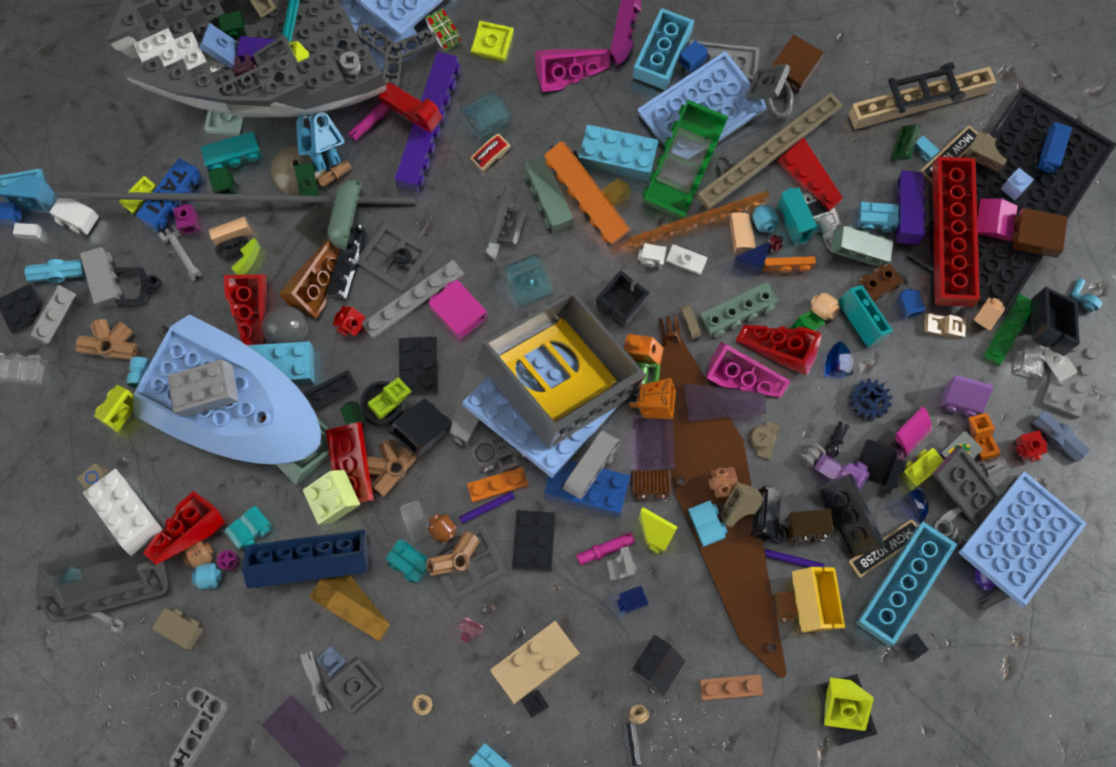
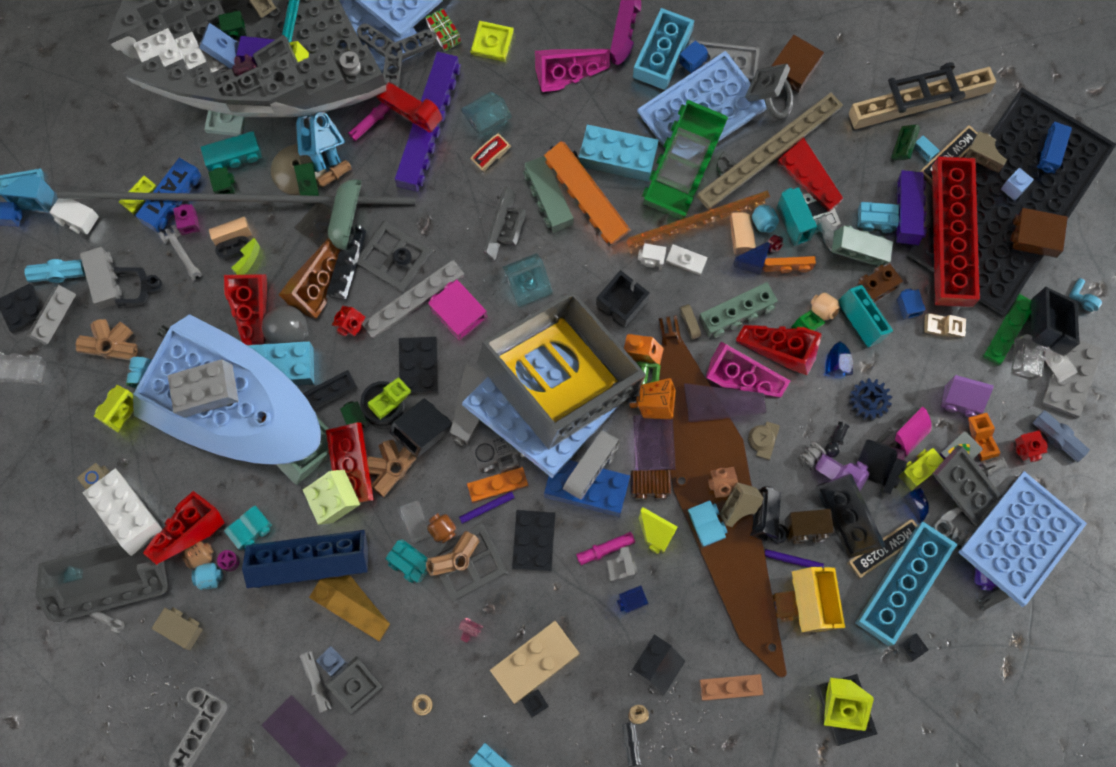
white piece [13,223,42,240] -> none
clear yellow brick [602,178,631,209] -> none
light nougat brick [974,298,1005,330] -> none
dark pink slope [977,199,1017,241] -> none

